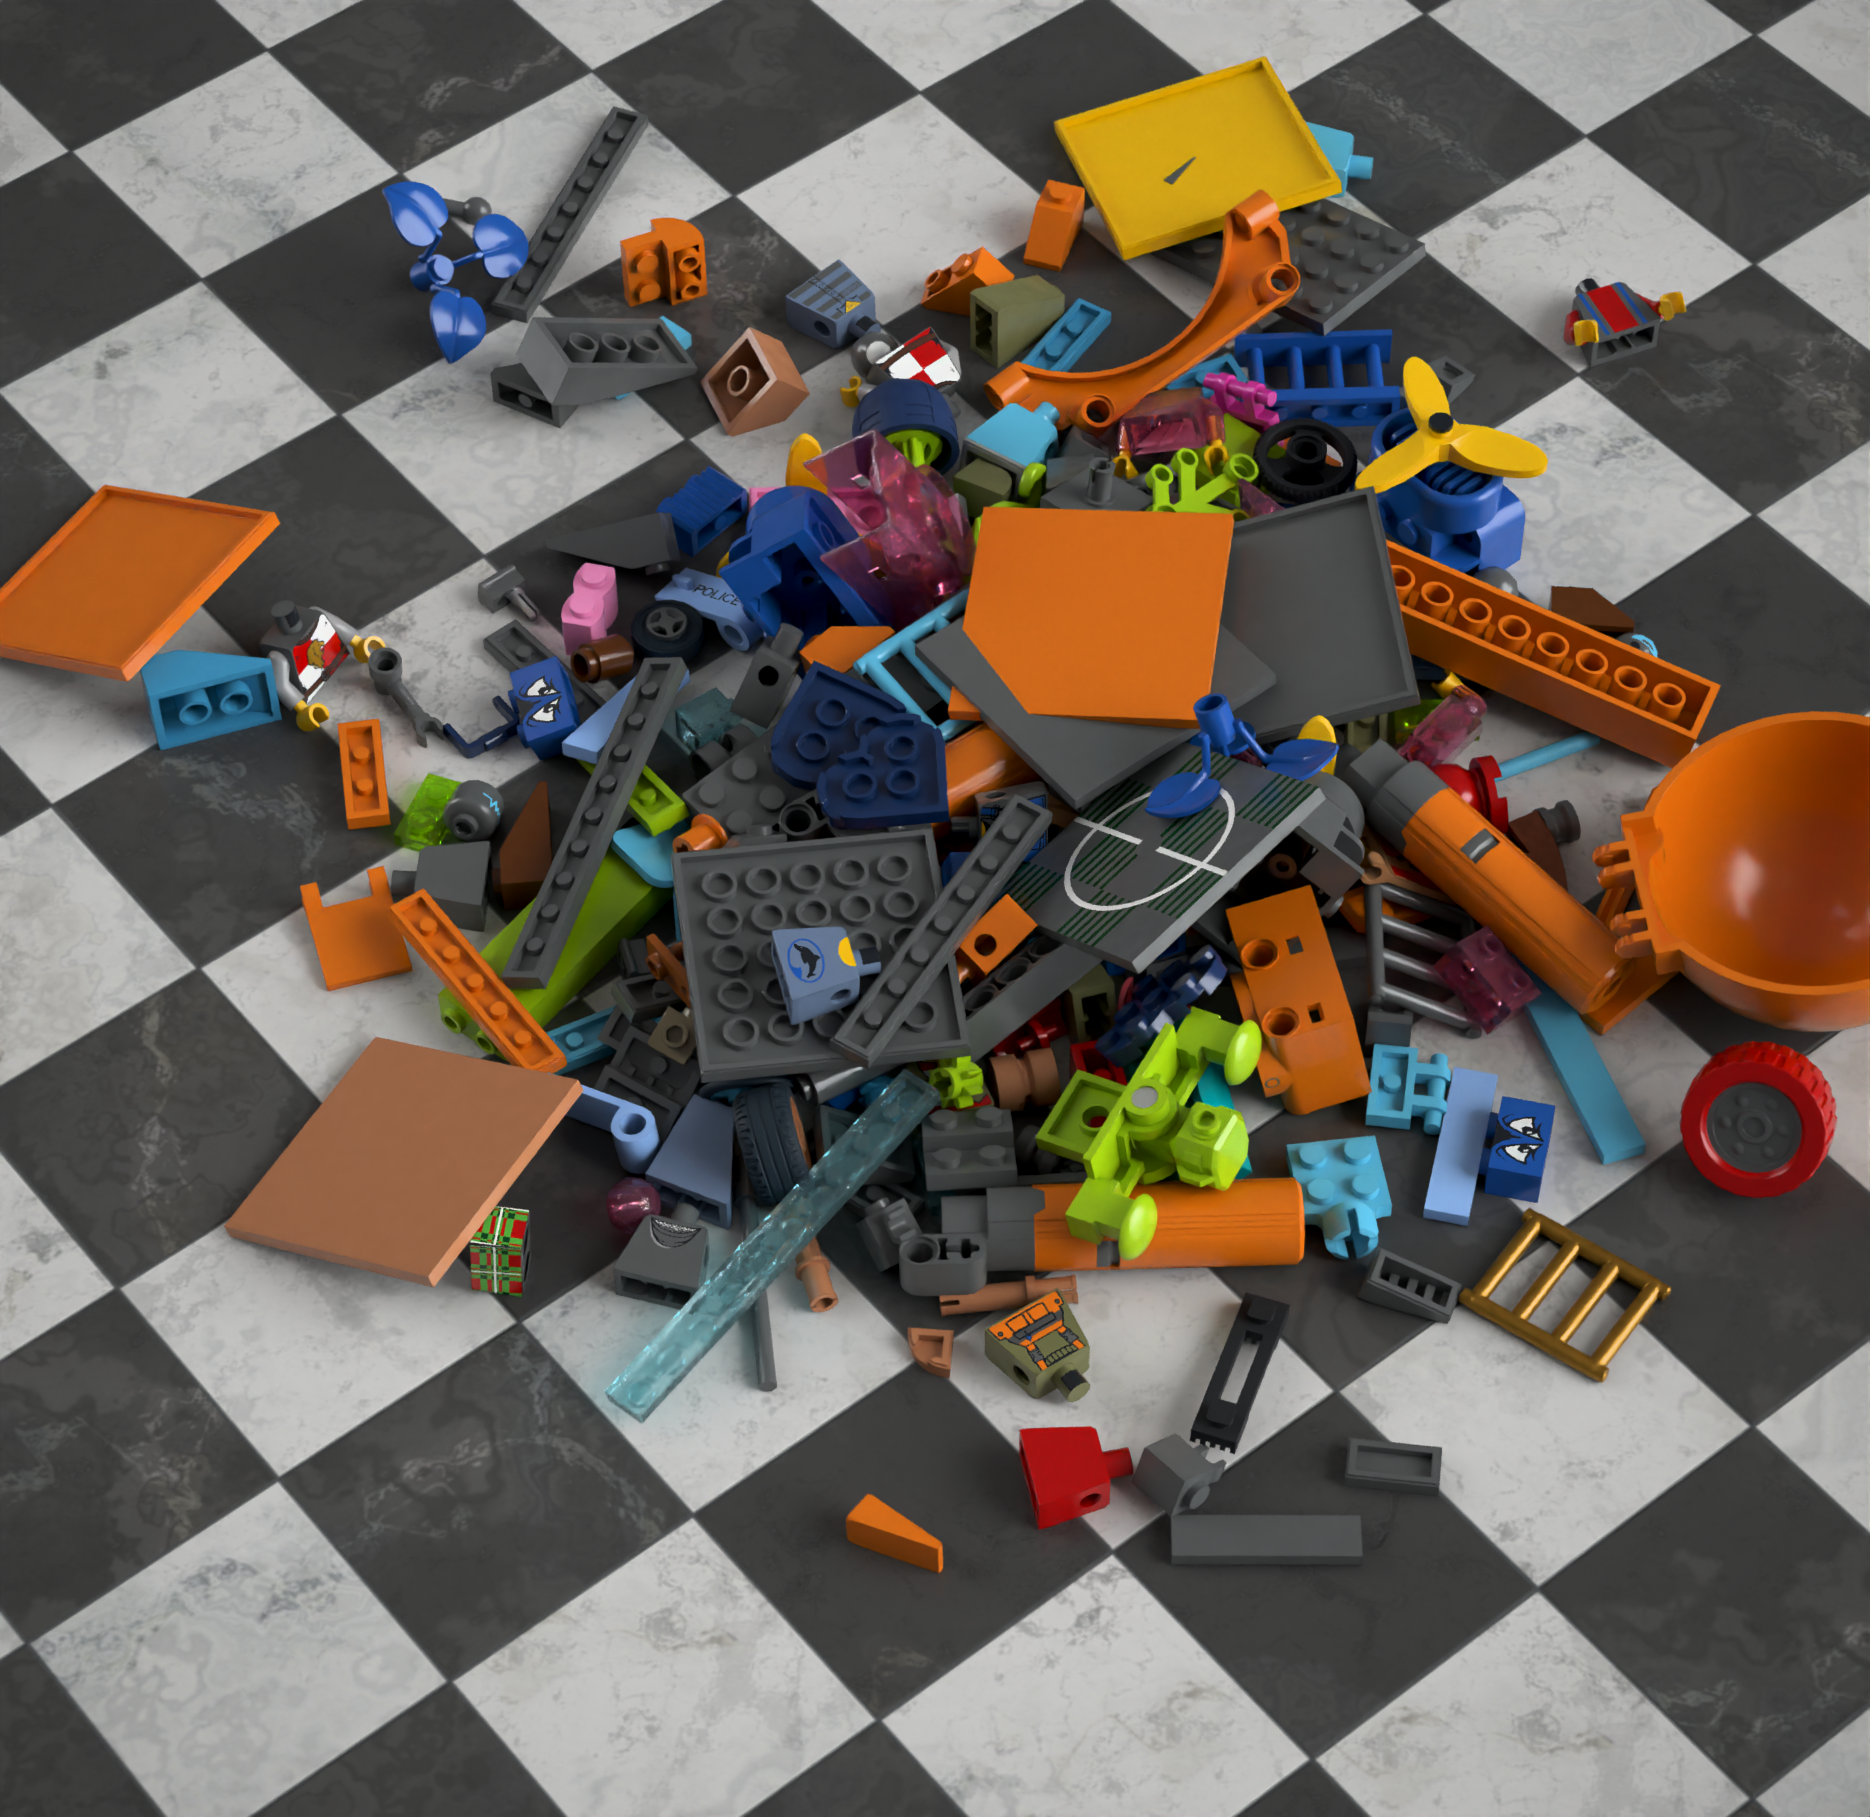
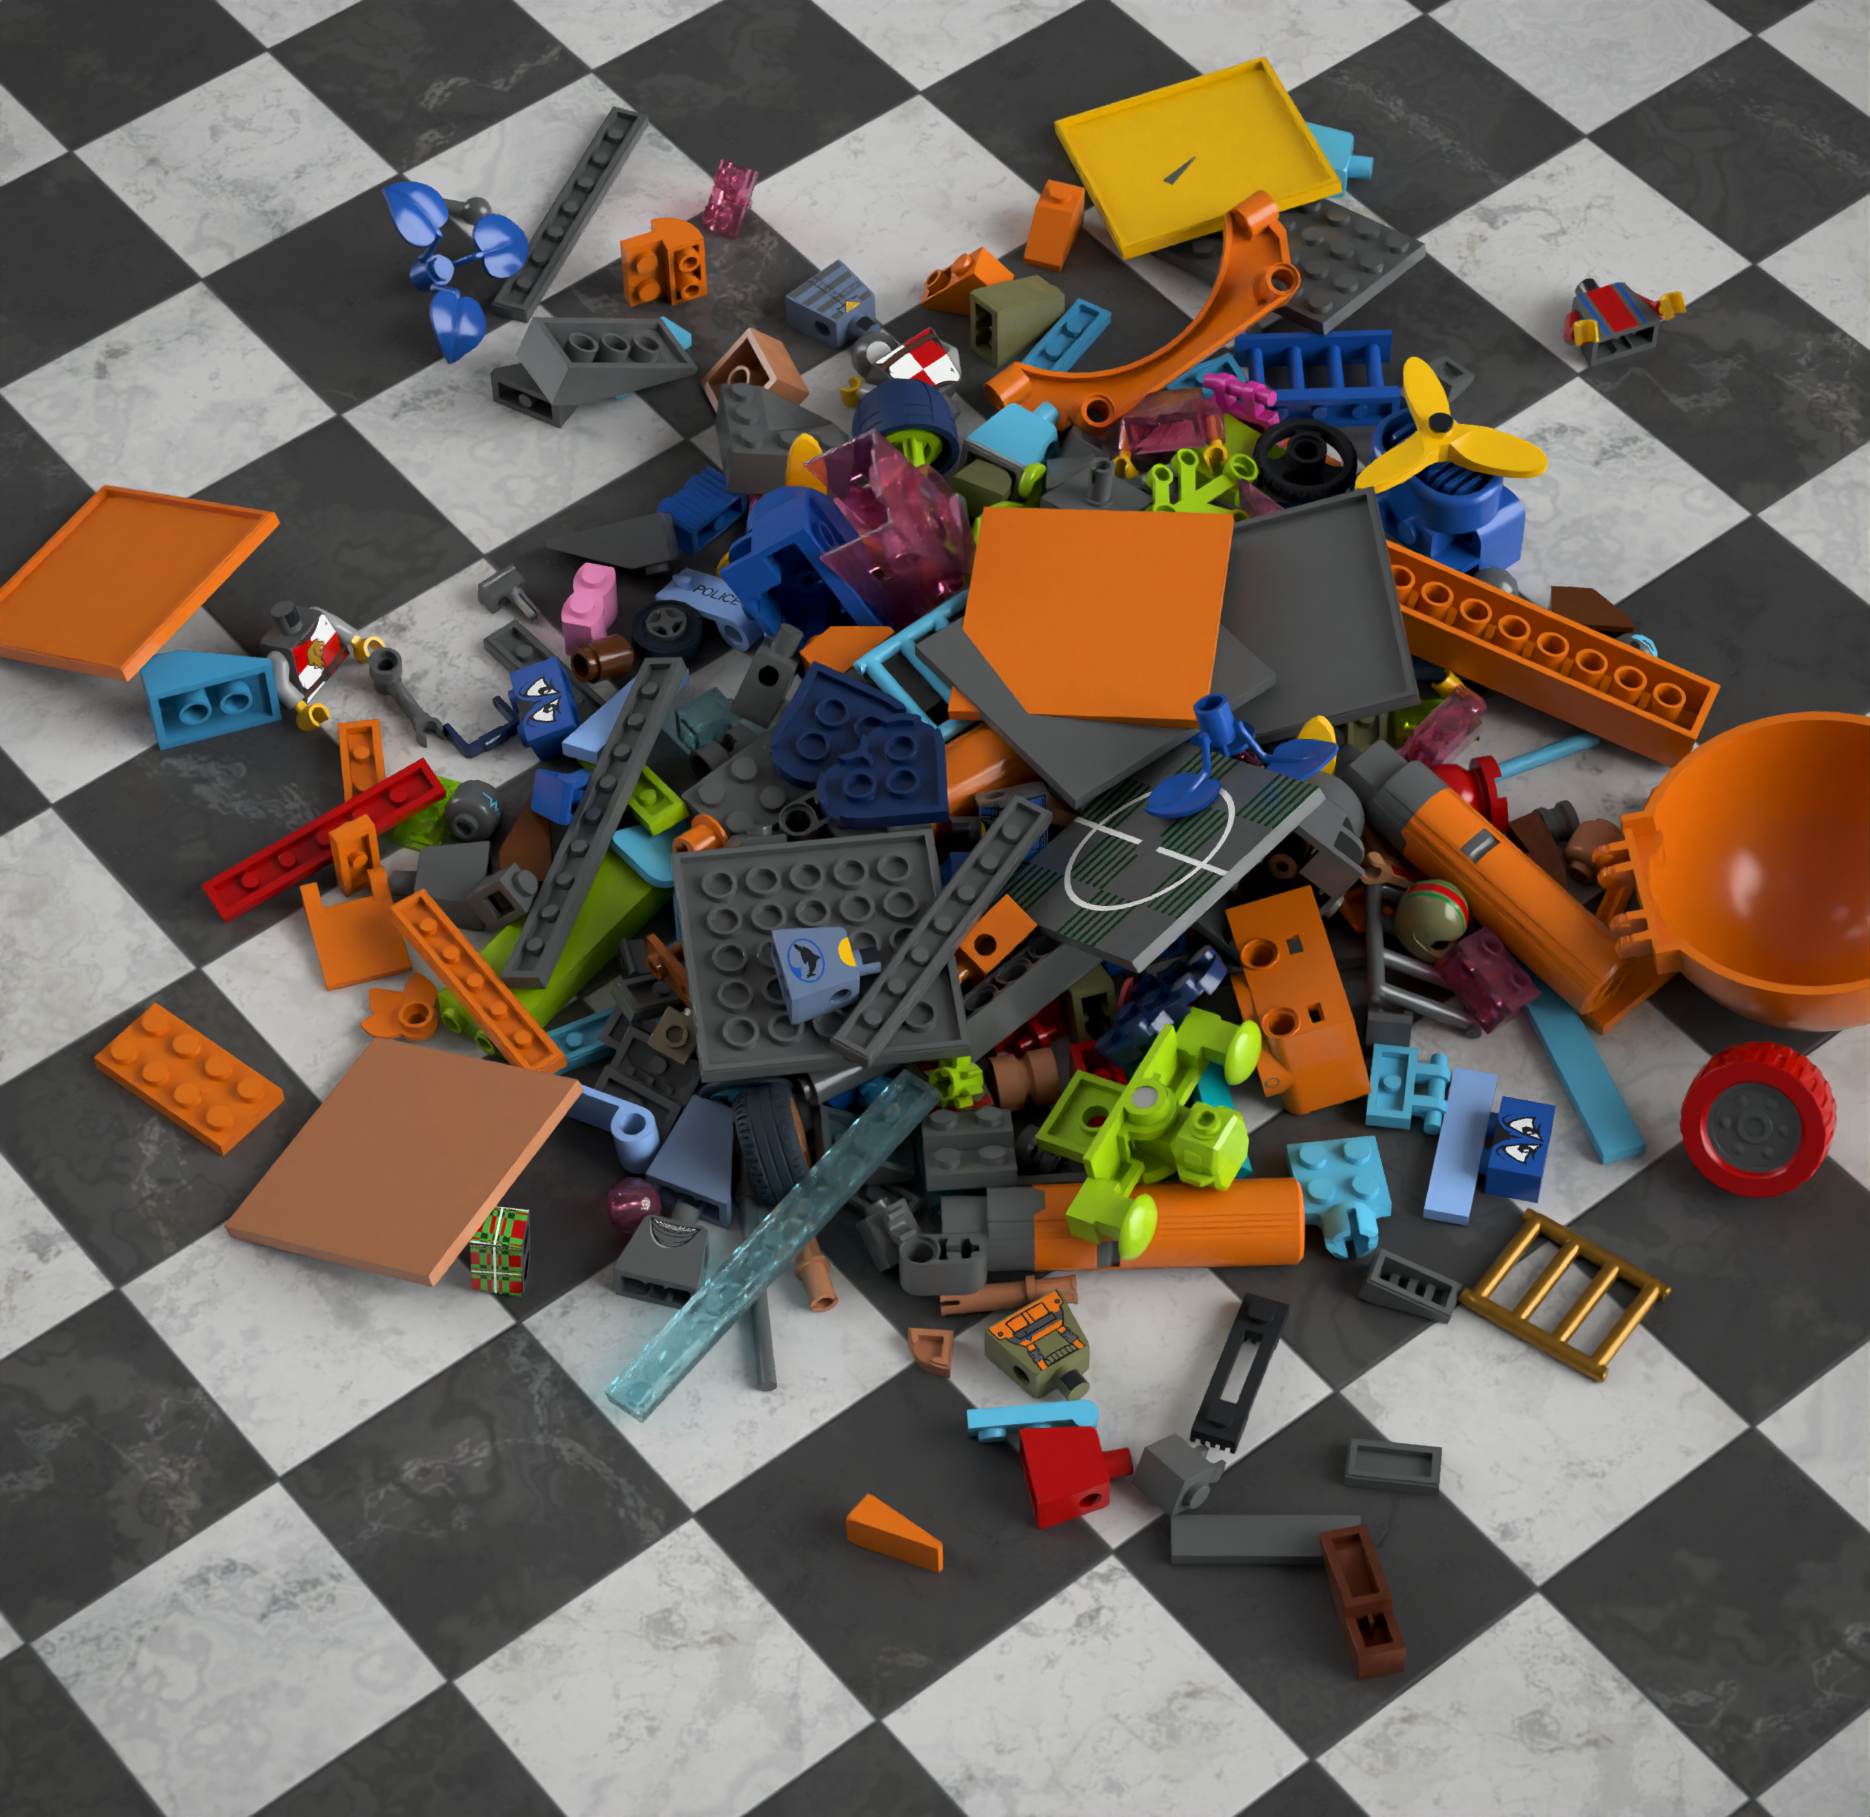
none -> orange plate [94,1002,285,1156]
none -> red plate [202,757,447,924]
none -> orange plate [329,814,381,897]
none -> orange plate [360,972,440,1042]
none -> dark grey brick [465,862,539,933]
none -> blue slope [531,769,593,825]
none -> clear pink hips [701,159,759,238]
none -> dark grey slope [715,383,853,498]
none -> medium azure plate [967,1400,1099,1443]
none -> copper slope [1319,1524,1406,1681]
none -> olive helmet [1393,879,1469,963]
none -> nougat head [1563,818,1623,884]

